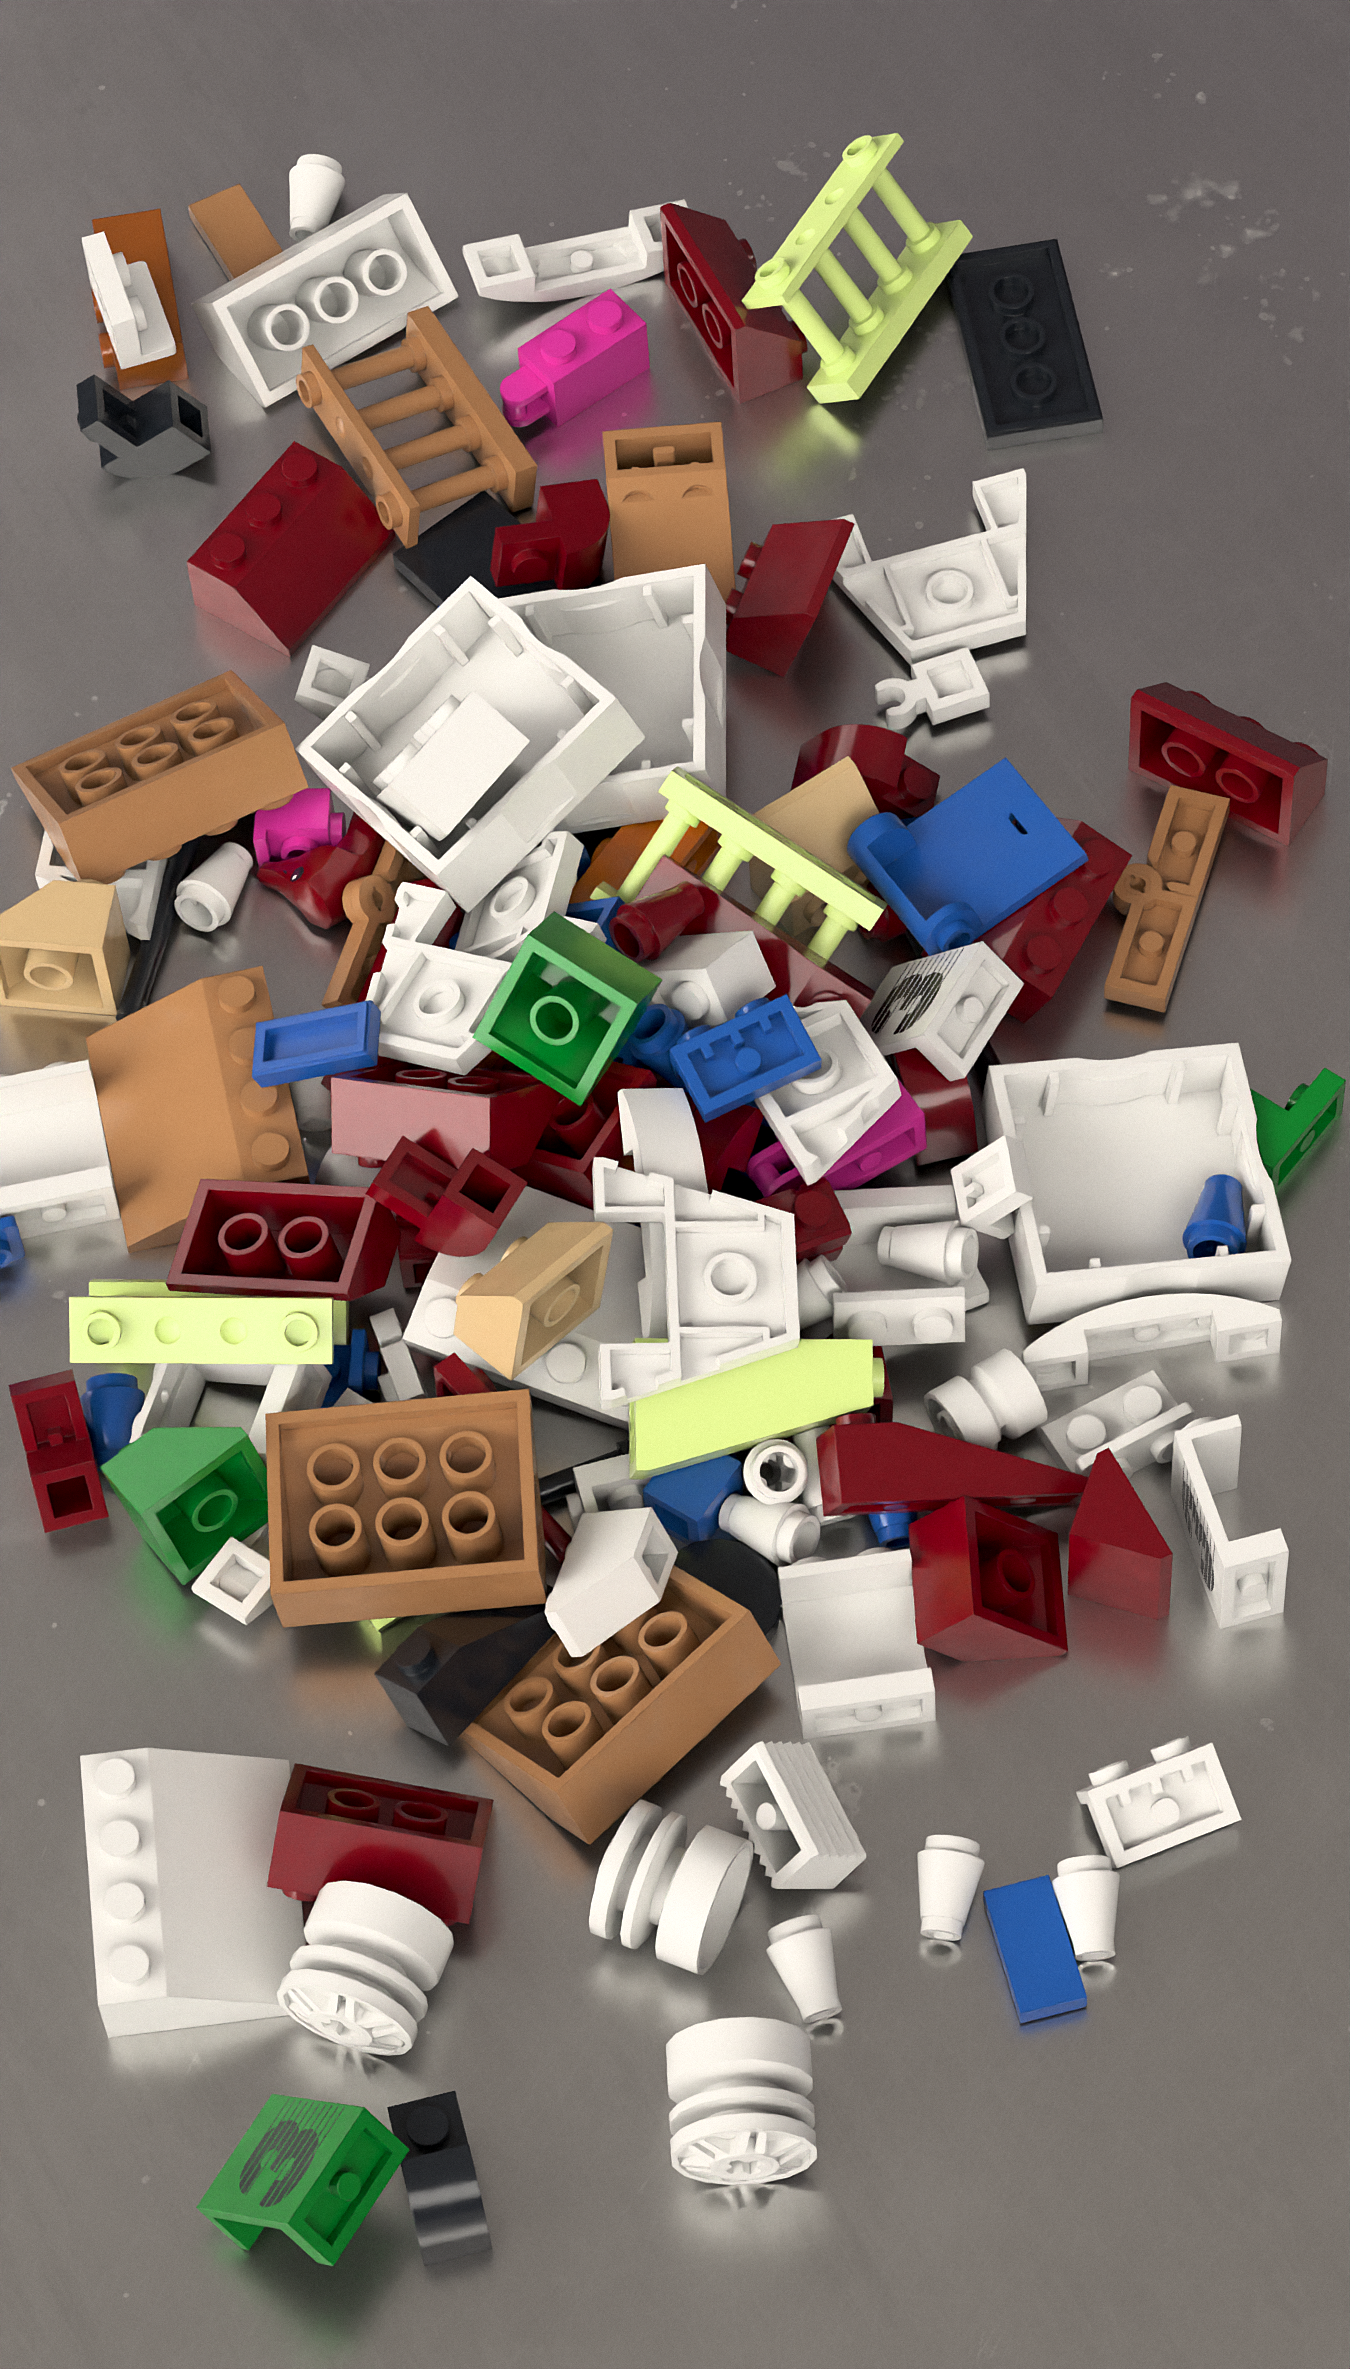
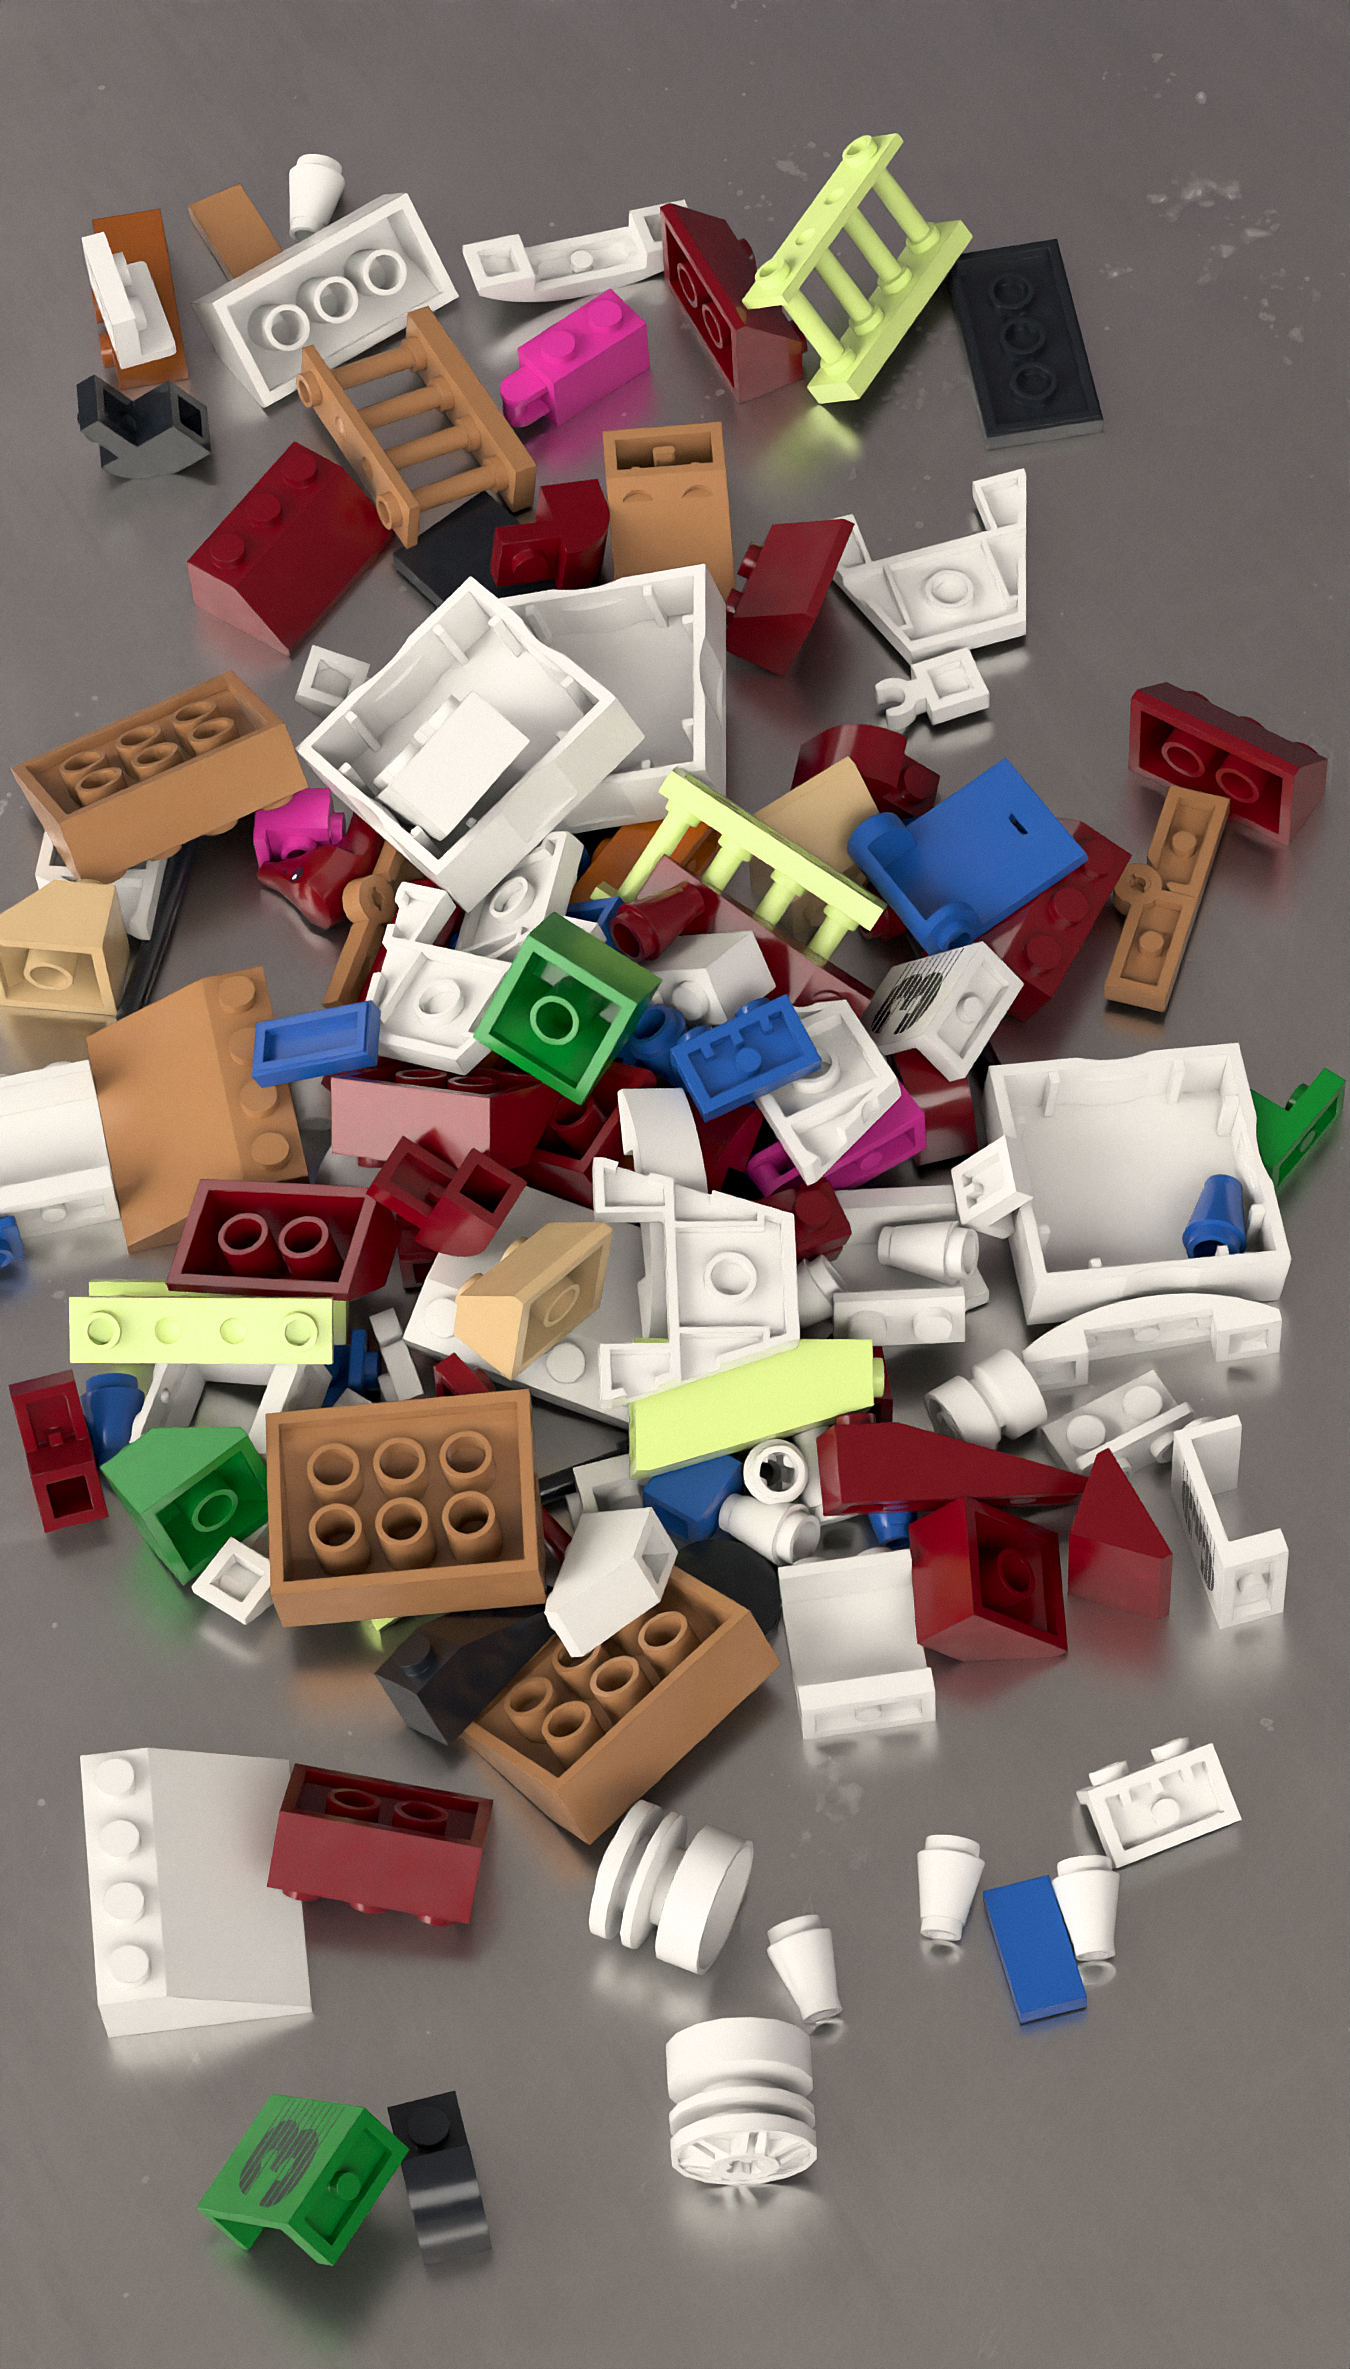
white cone [174,842,253,932] -> none
white wheel [277,1881,454,2056] -> none
white brick [720,1741,866,1889] -> none

